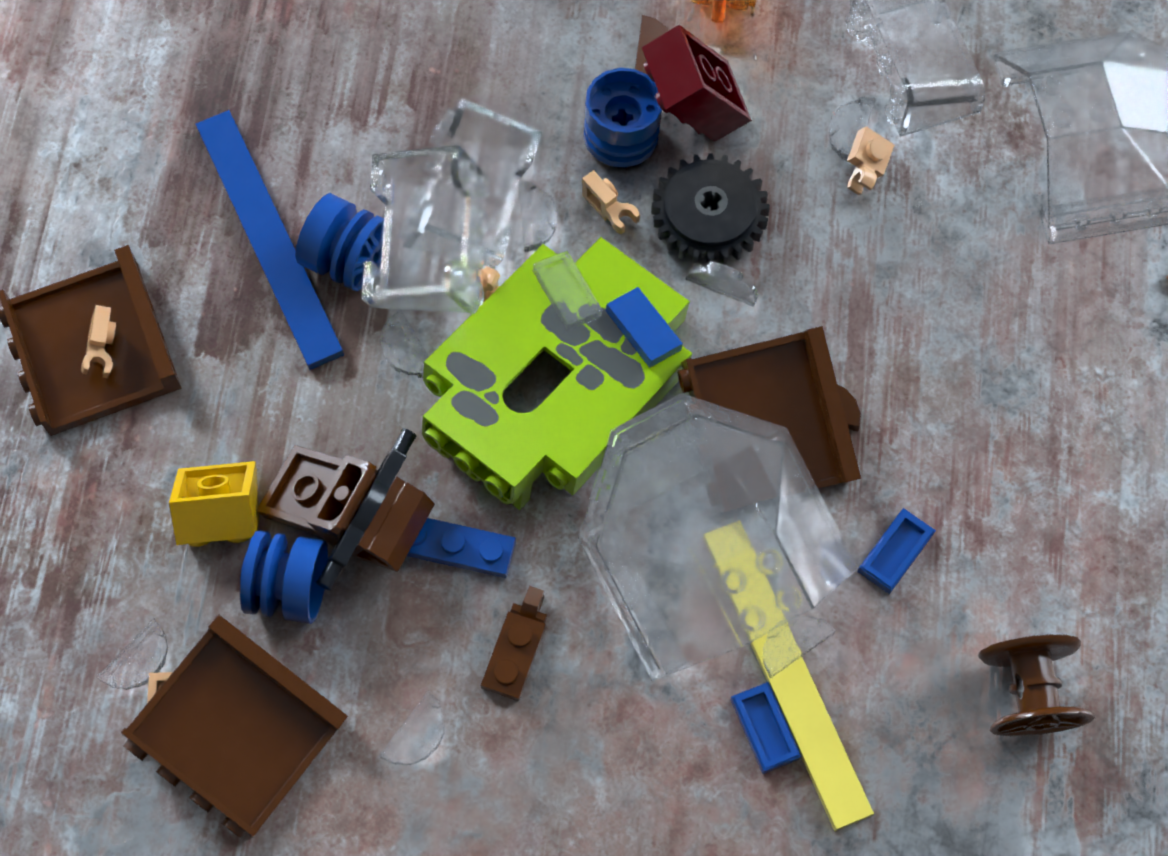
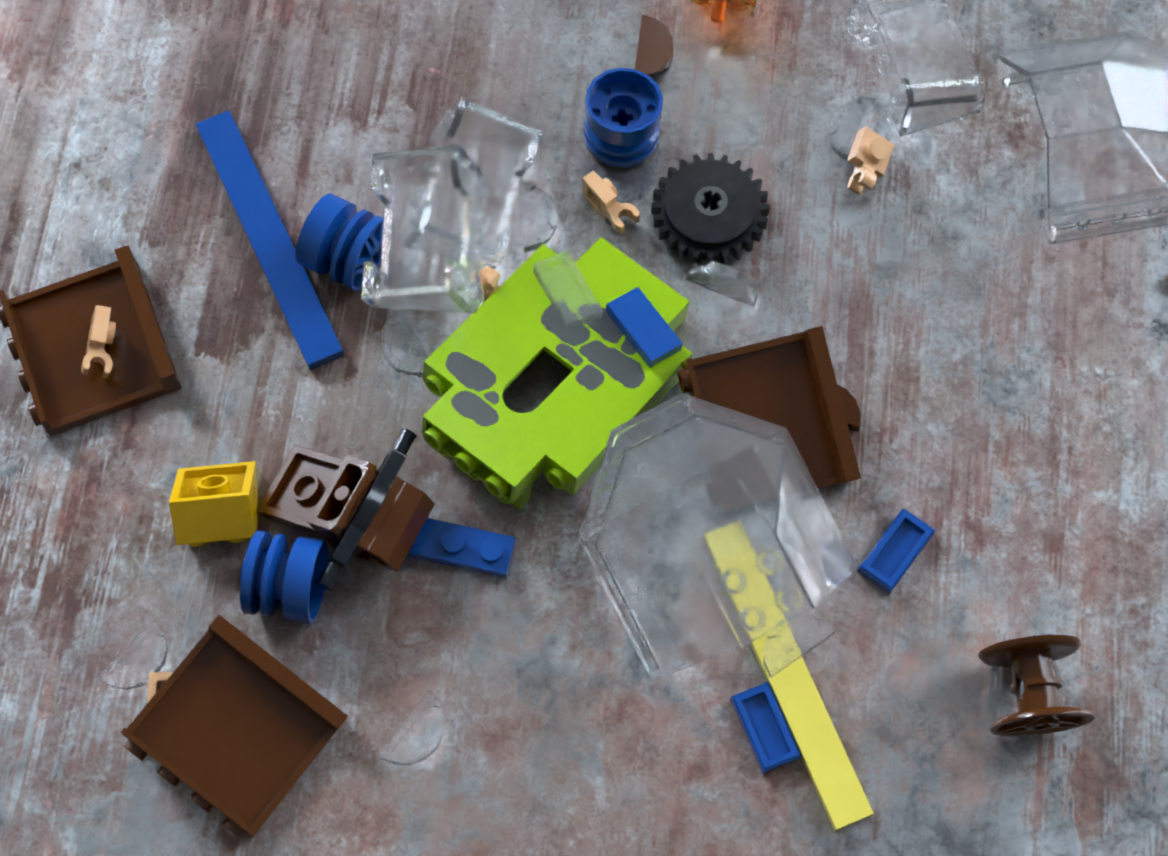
reddish brown hinge [481,586,547,701] -> none
dark red brick [641,25,752,142] -> none

